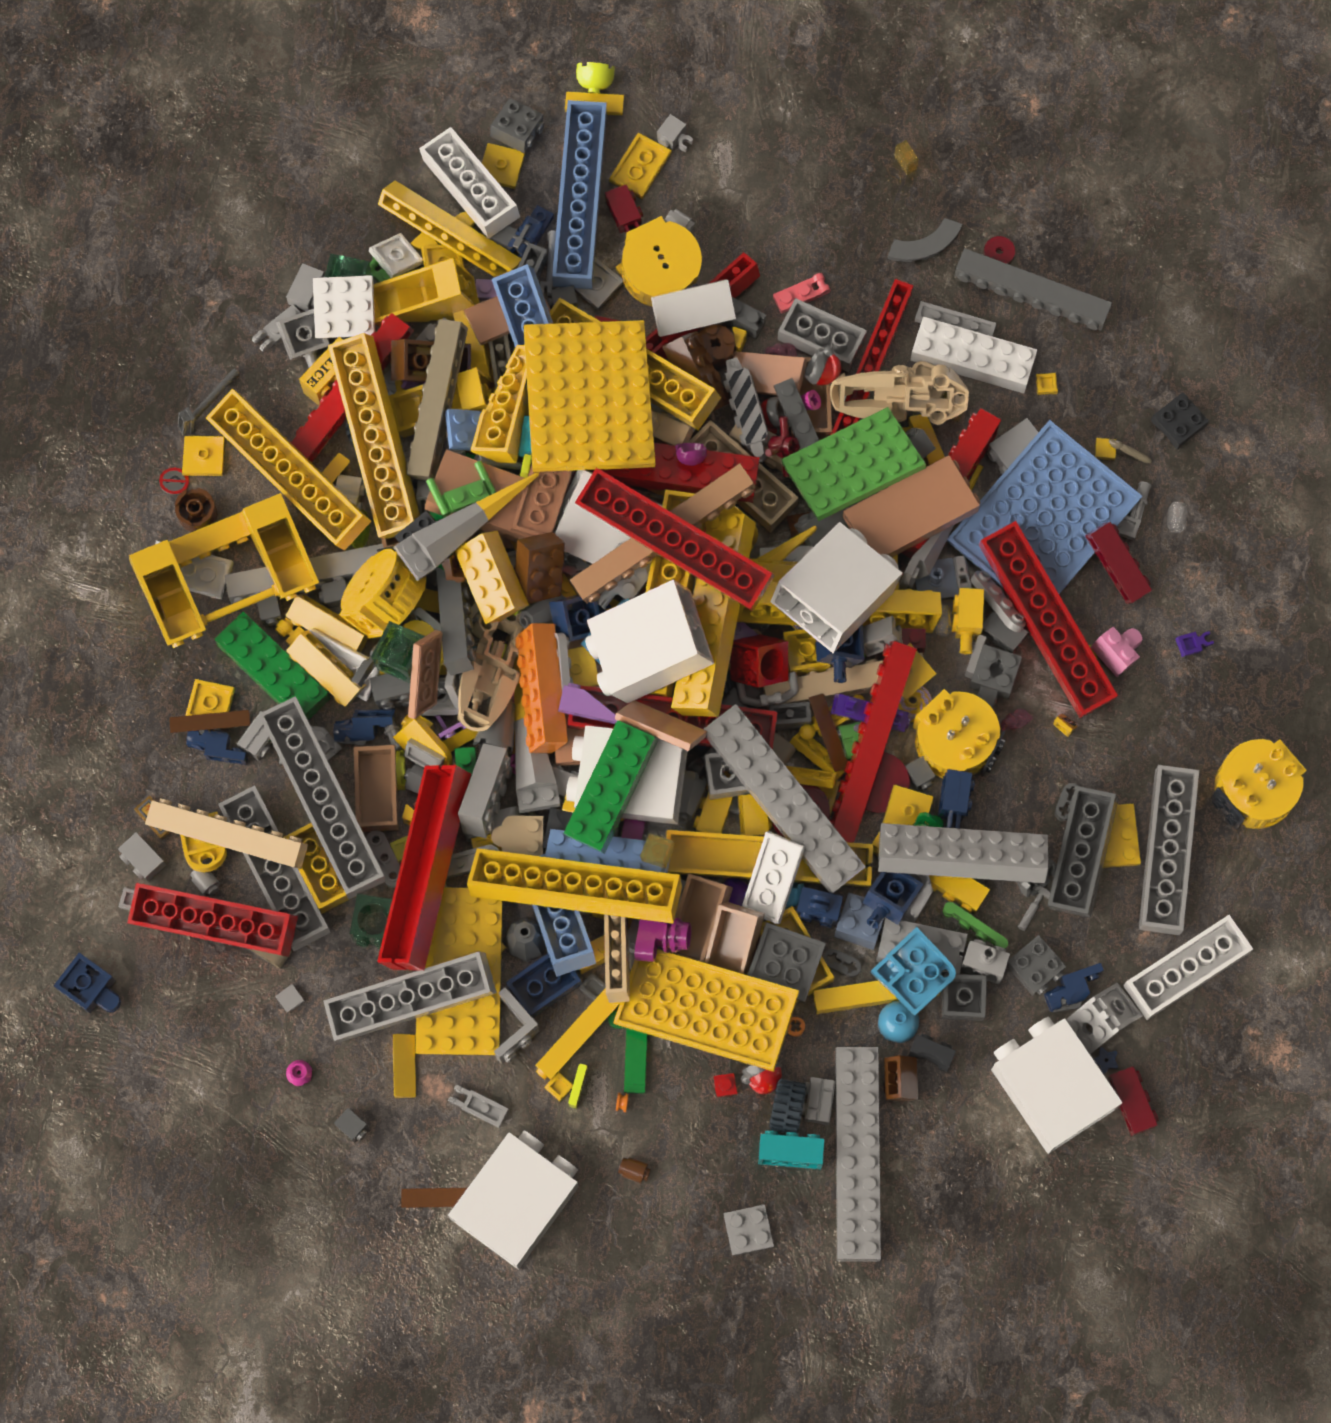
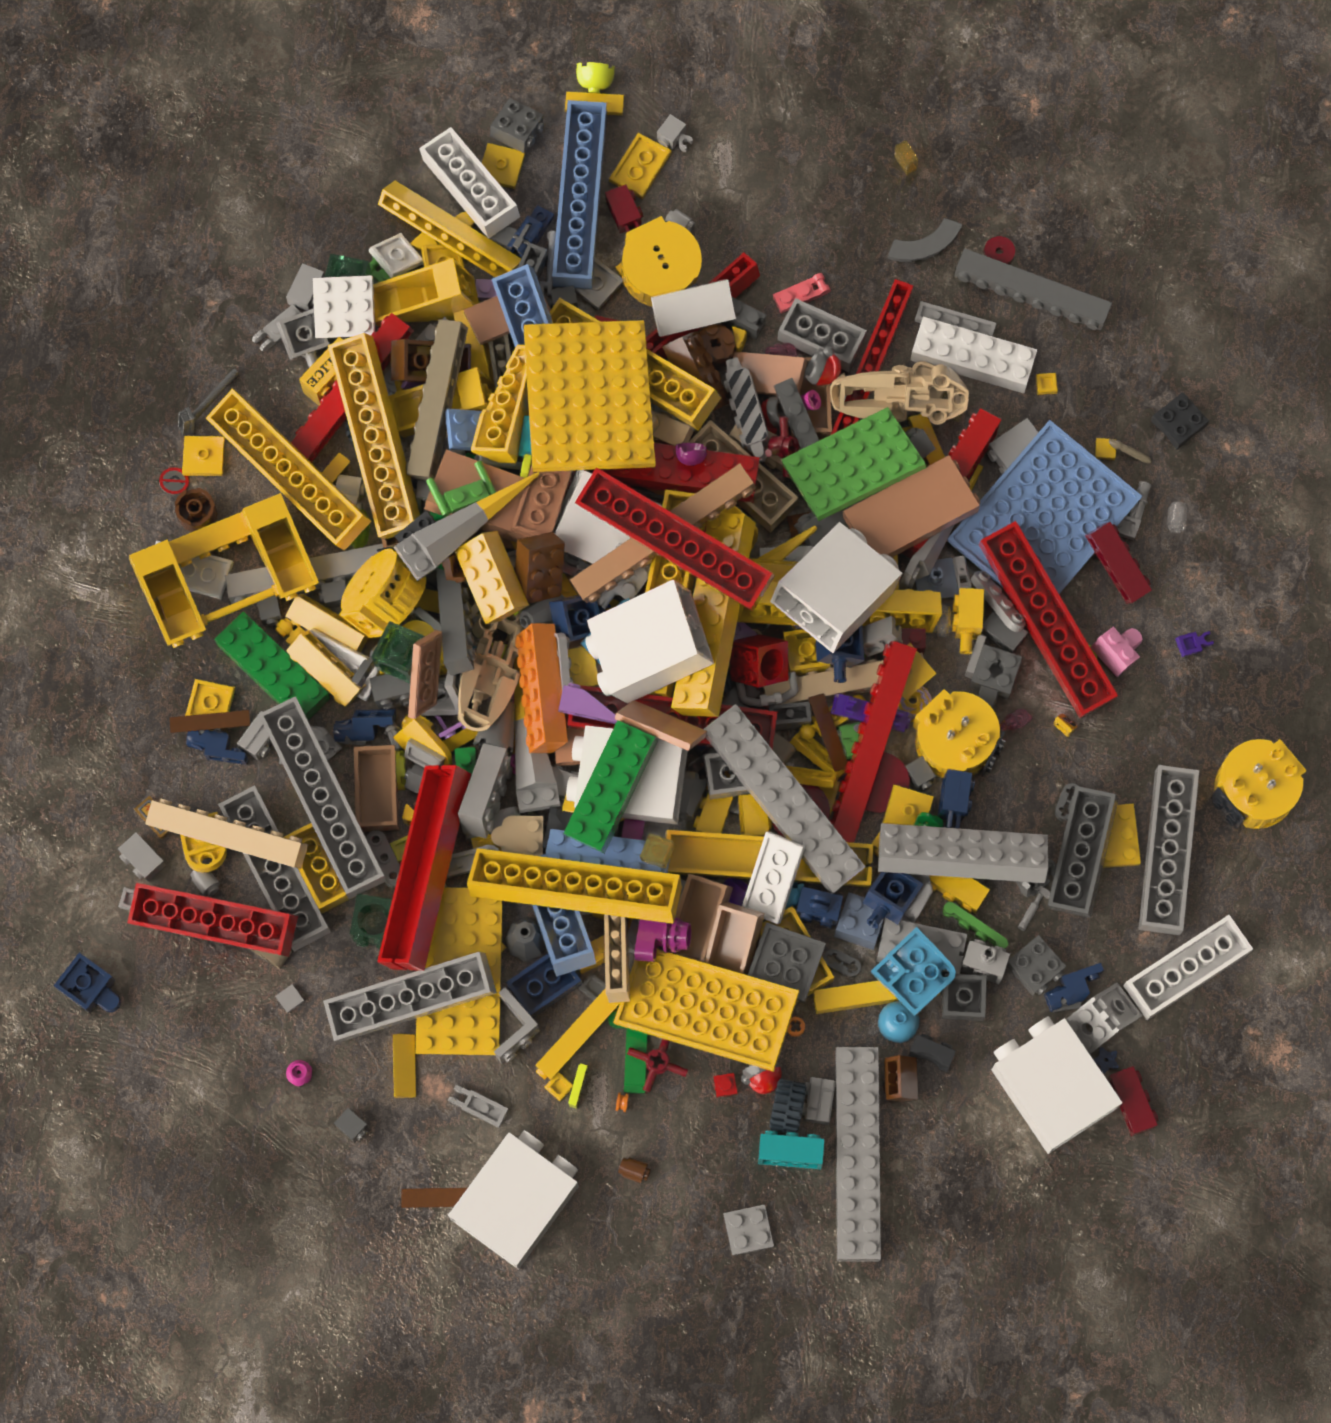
none -> dark red bar [627,1039,689,1093]

